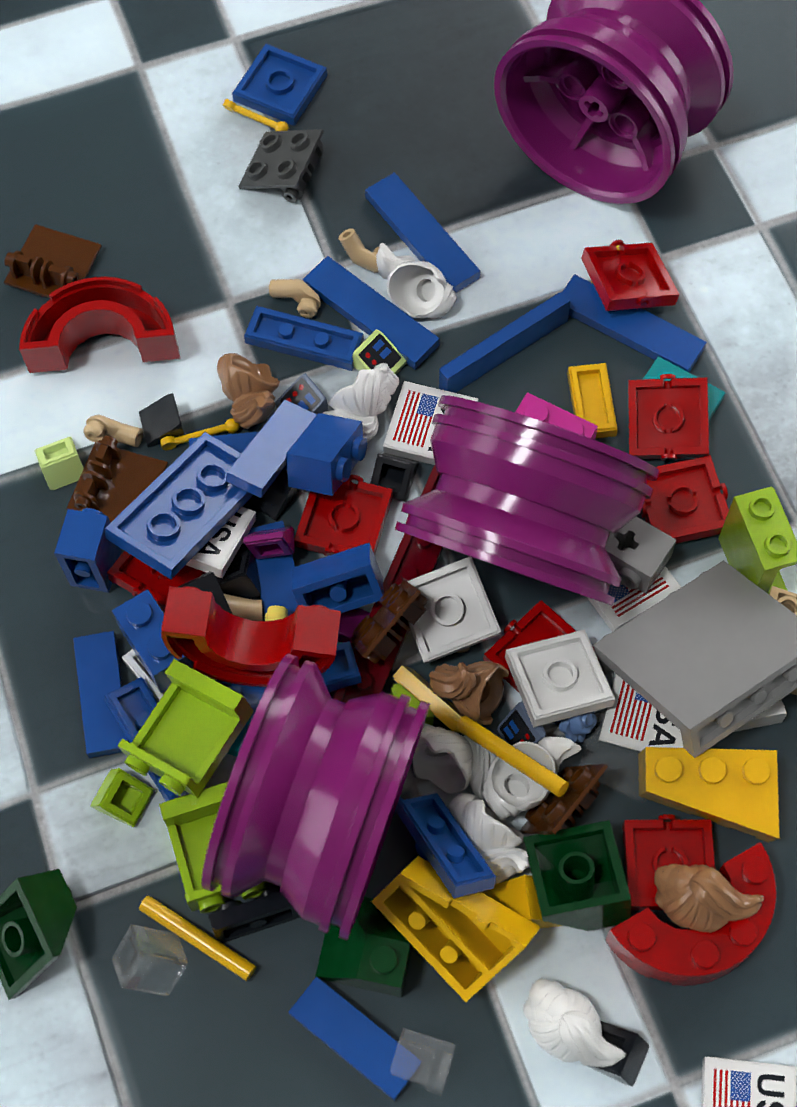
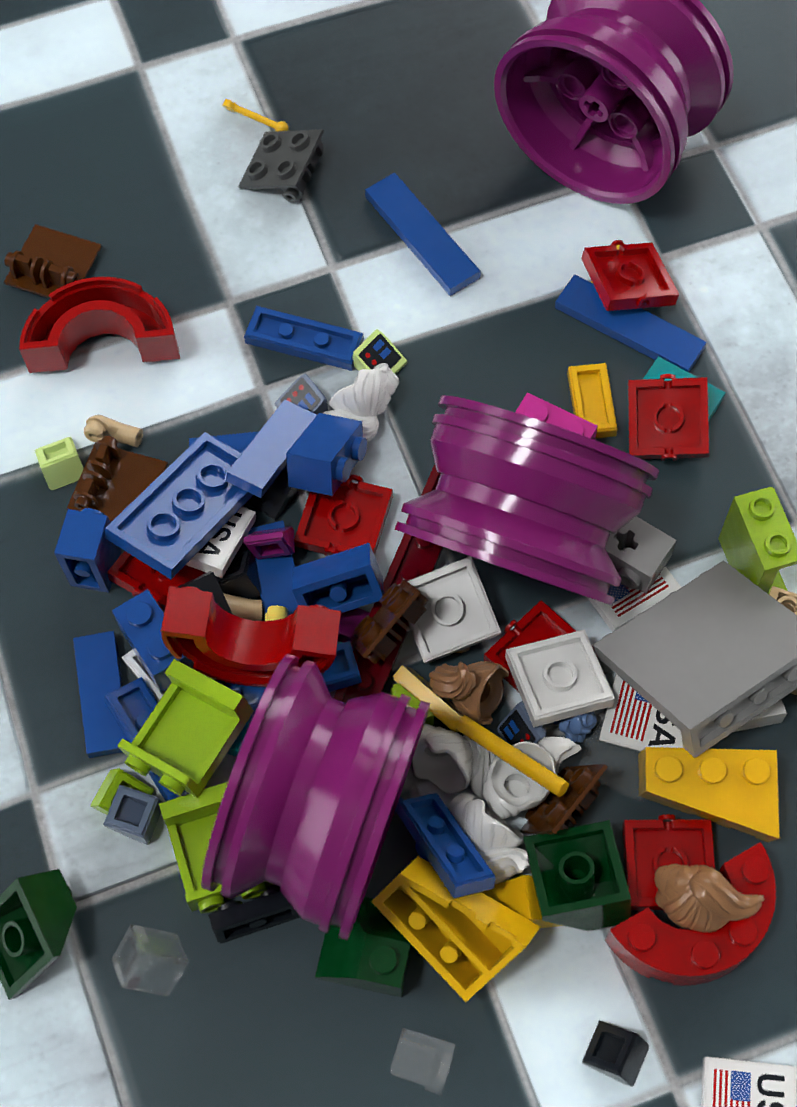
black slope [139,393,184,447] -> none
yellow bar [139,895,257,981] -> none
yellow hinge [160,418,240,451] -> none
medium nougat hair [217,353,280,429] -> none
blue tile [232,44,327,126] -> none
tan arm [269,279,321,318] -> none
blue tile [288,976,422,1101] -> none
blue tile [303,255,440,370] -> none
tan arm [338,228,379,273] -> none
black slope [370,453,419,501] -> none
white hair [376,243,457,319] -> none
tile [383,381,478,465] -> none
blue tile [439,292,570,393] -> none
white hair [523,978,626,1067] -> none
red plate [641,455,729,543] -> none
none -> sand blue slope [103,785,162,845]

